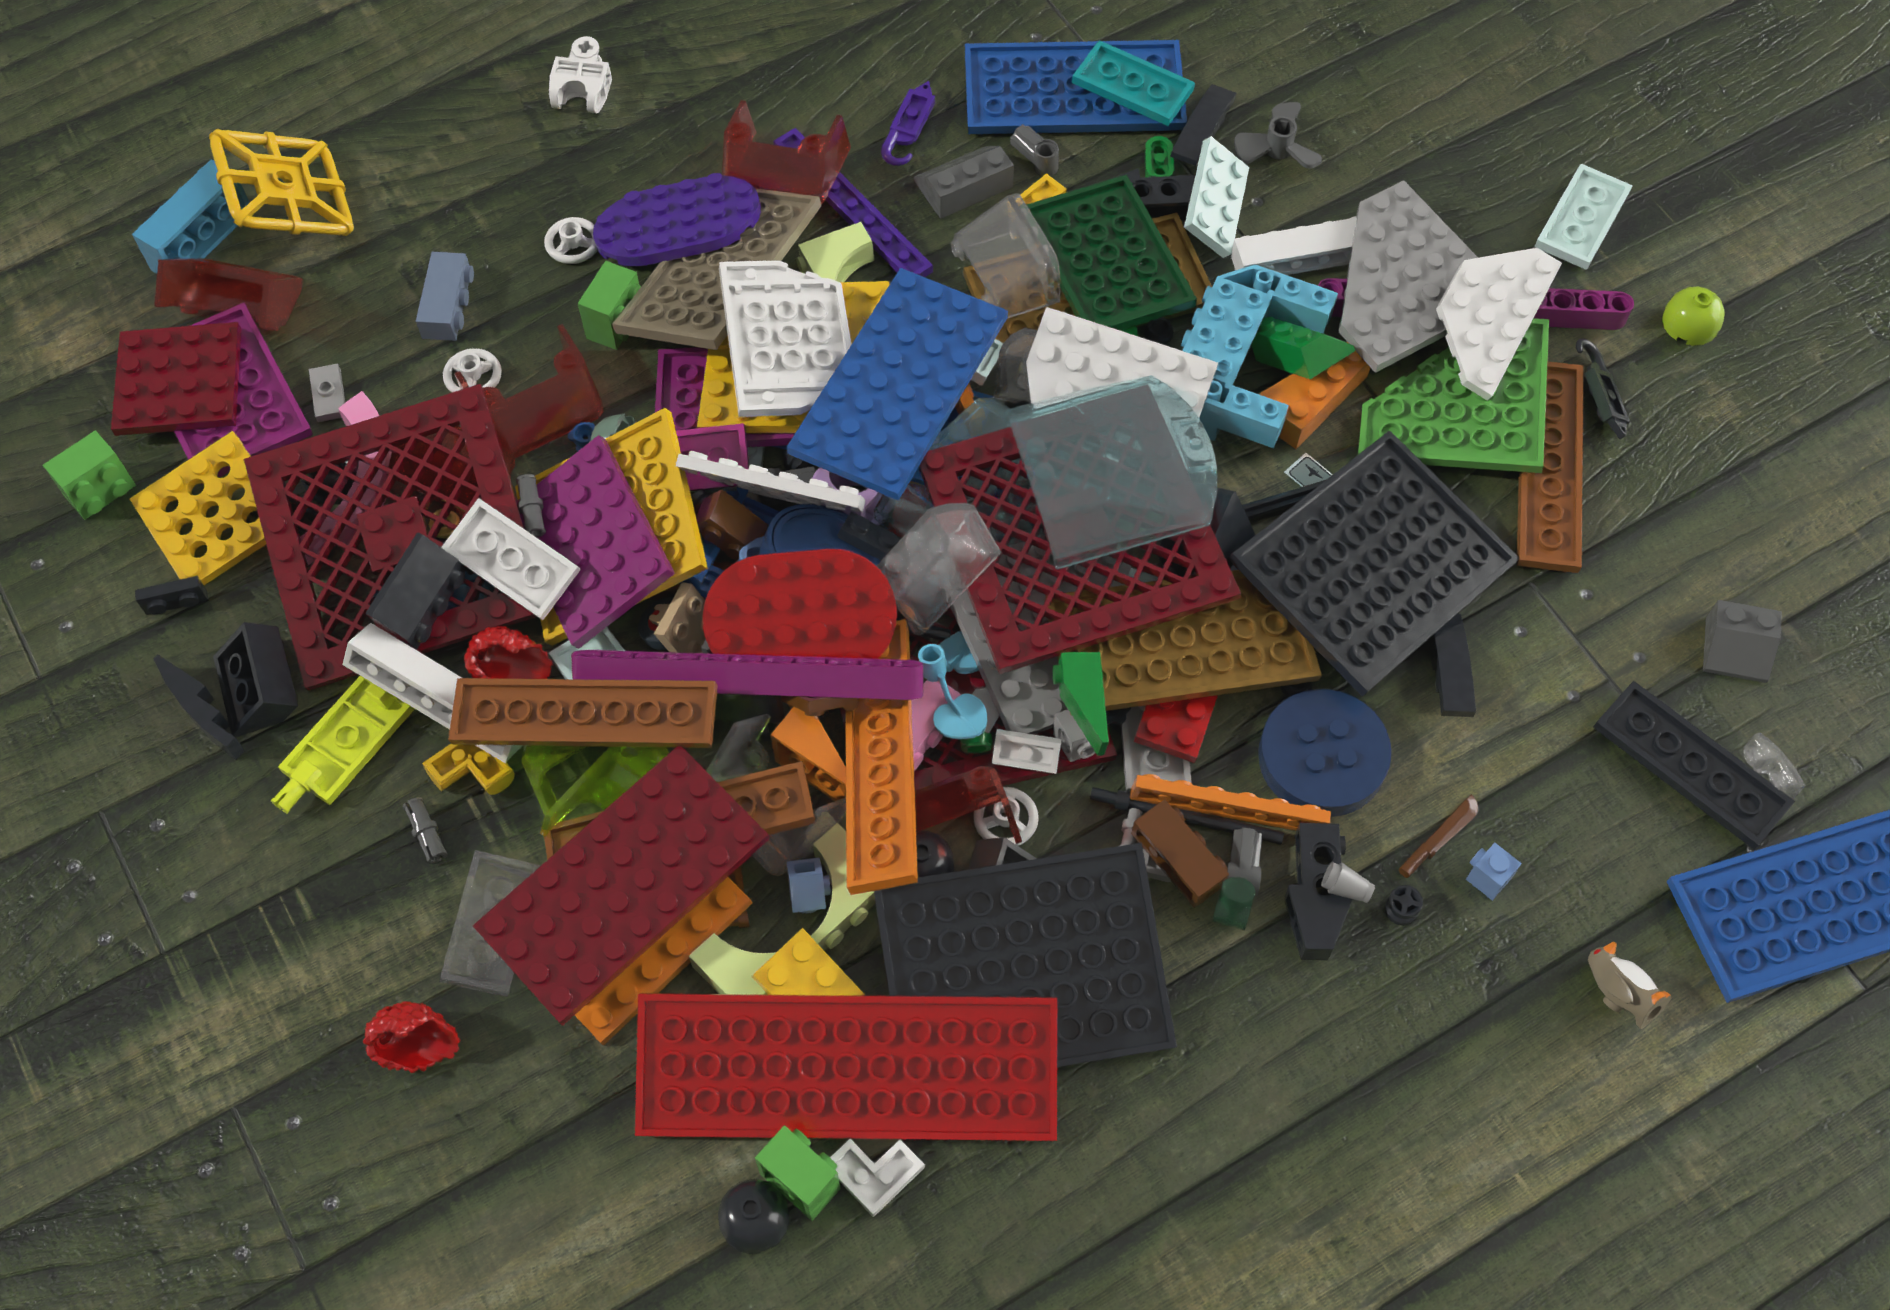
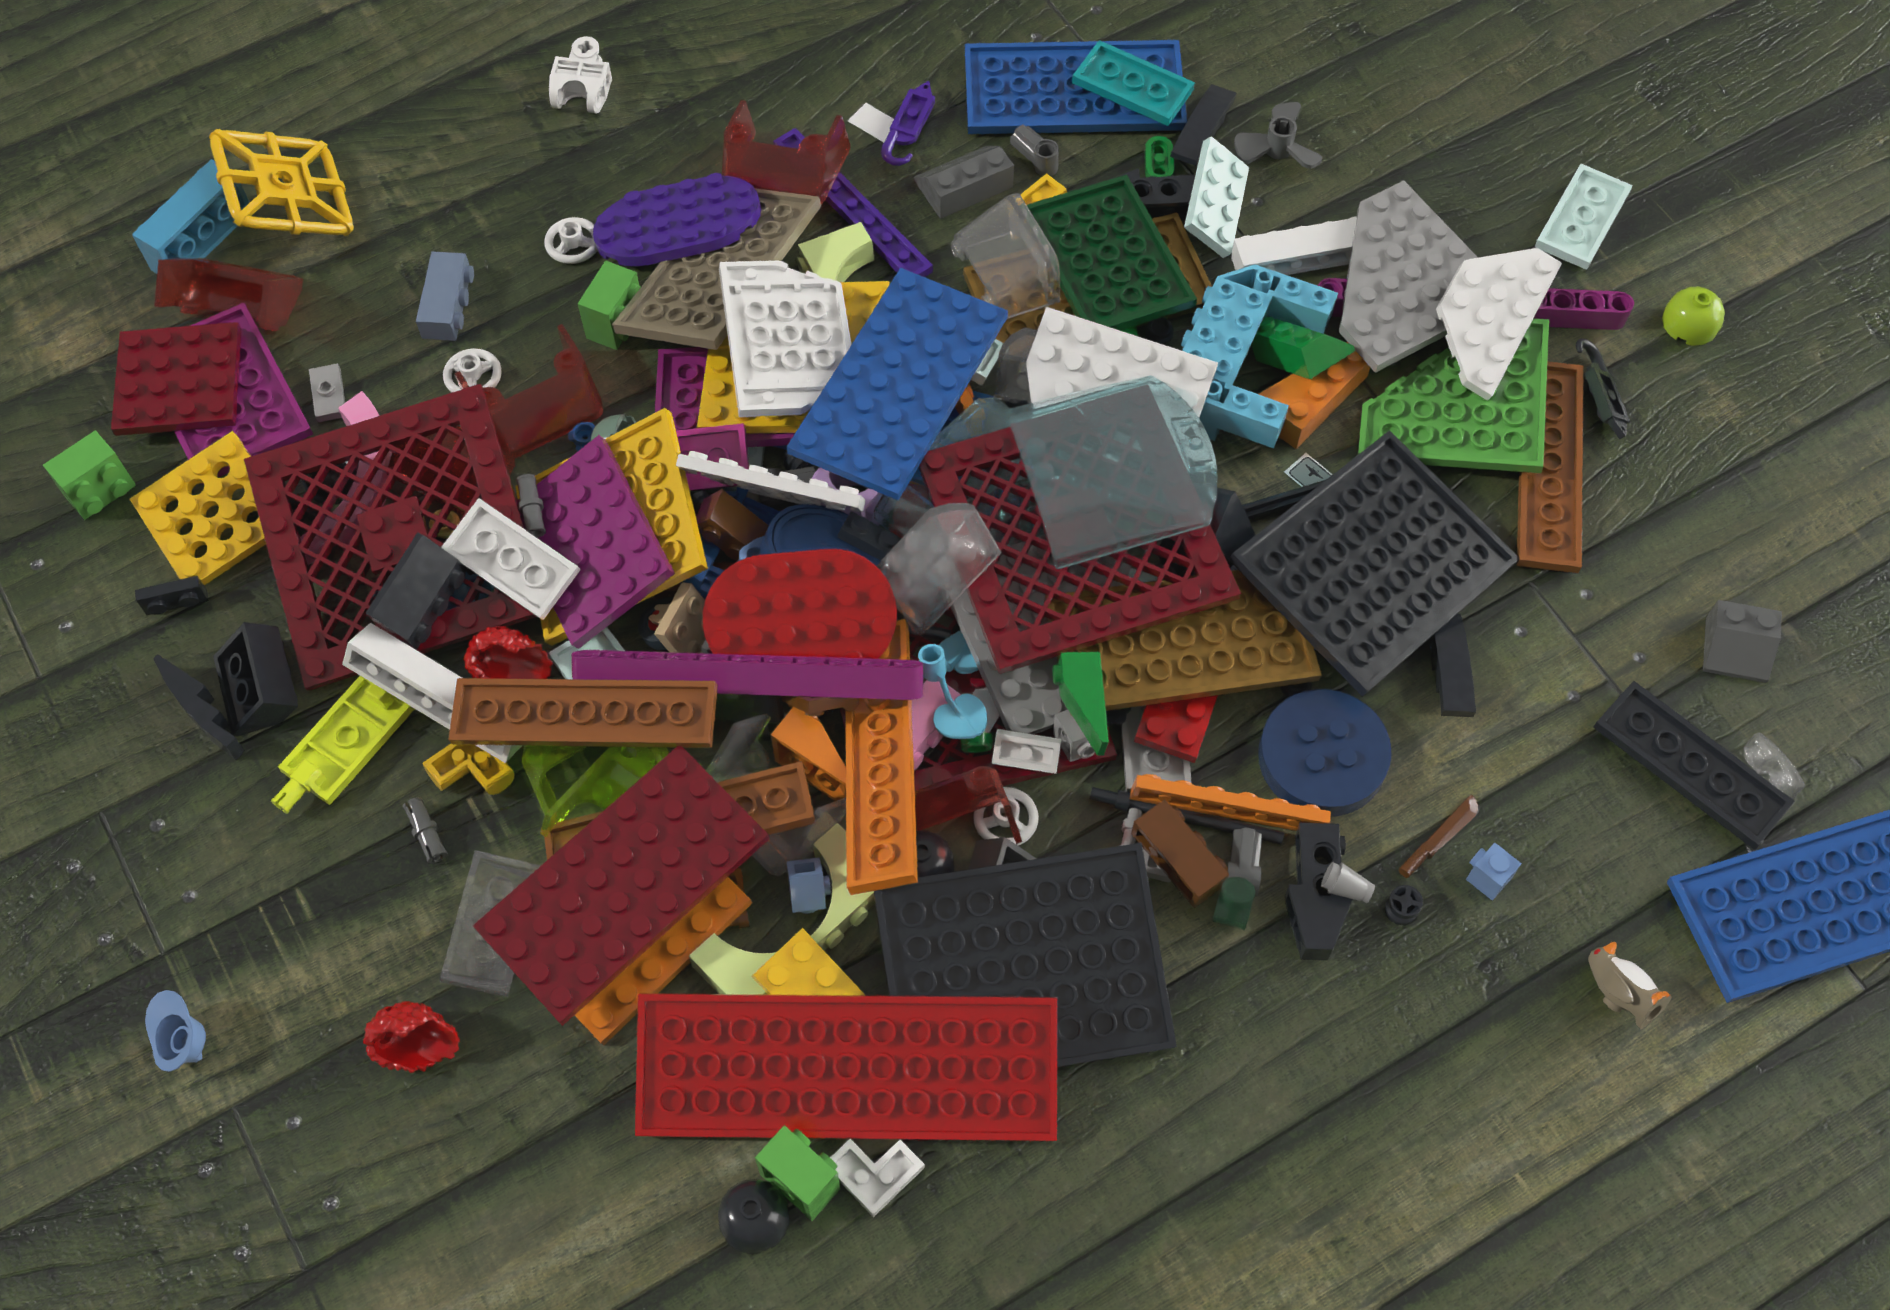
none -> medium blue piece [145,990,206,1072]
none -> white sticker [848,103,894,143]

